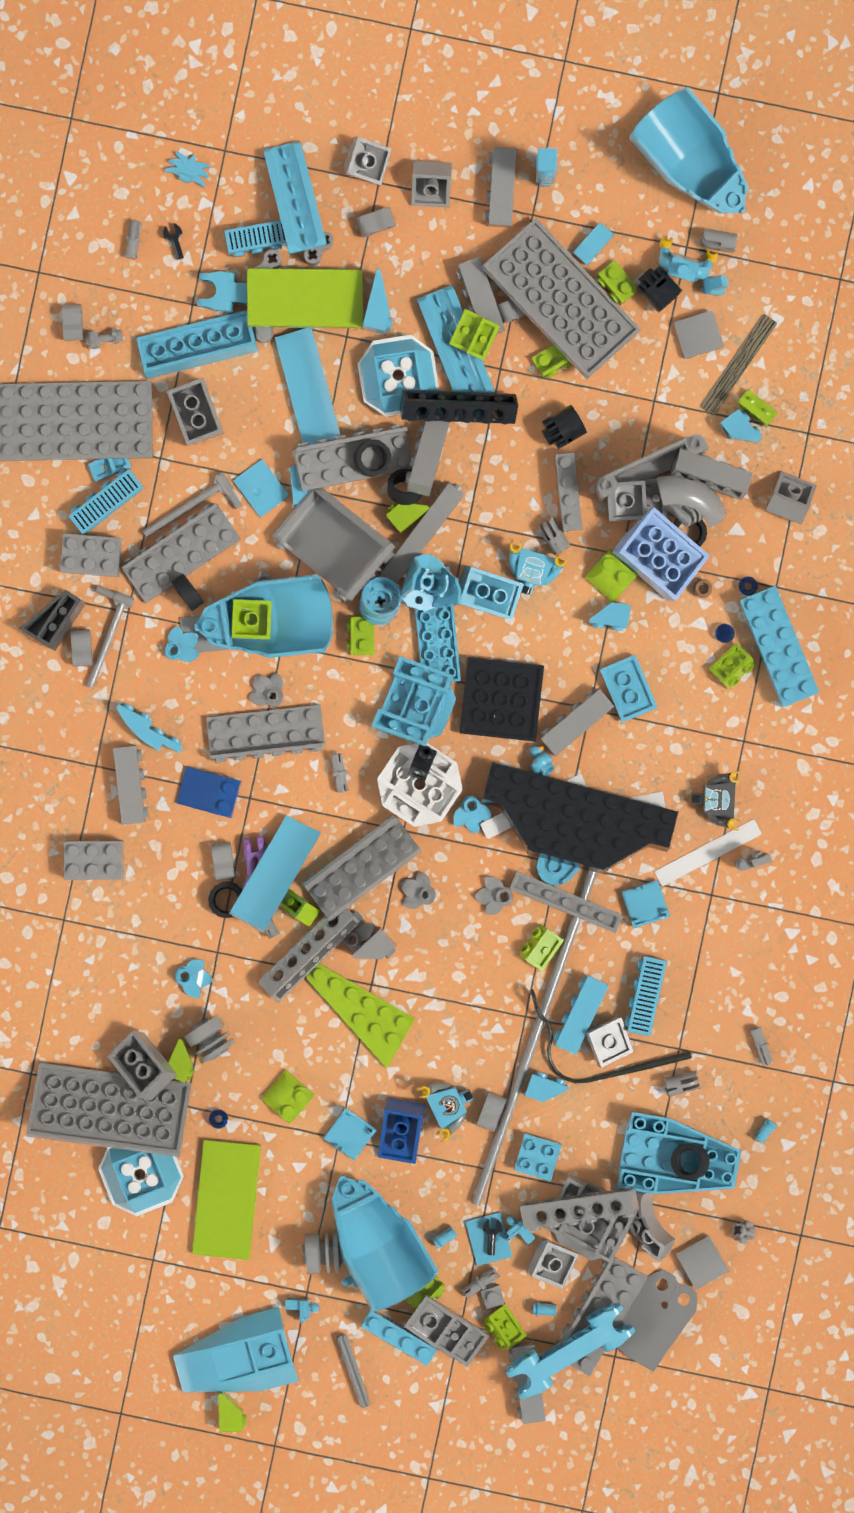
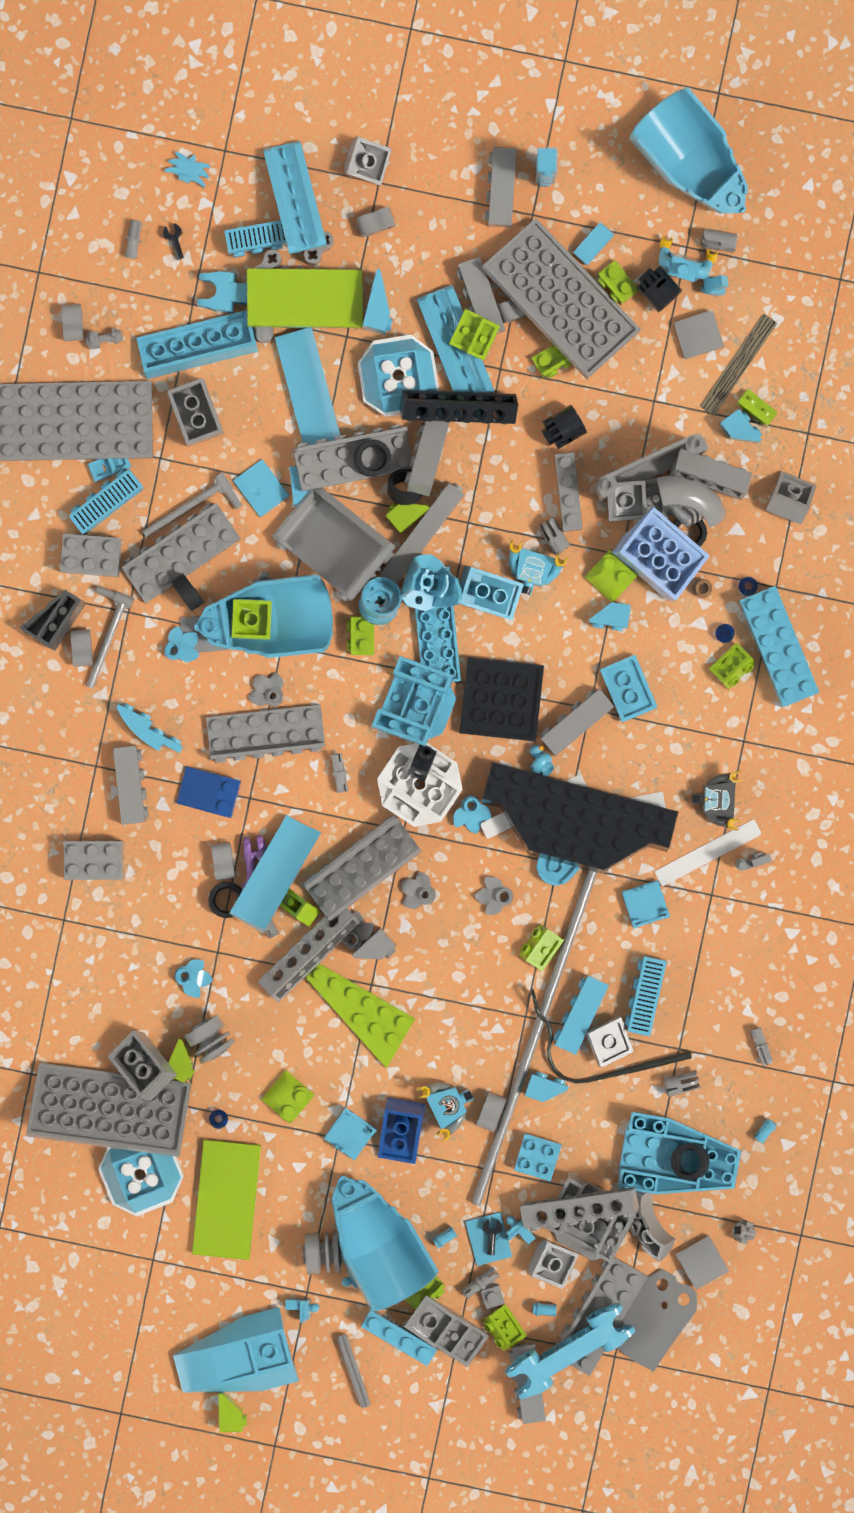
light grey slope [411,160,452,208] -> none
light grey plate [510,871,623,933] -> none

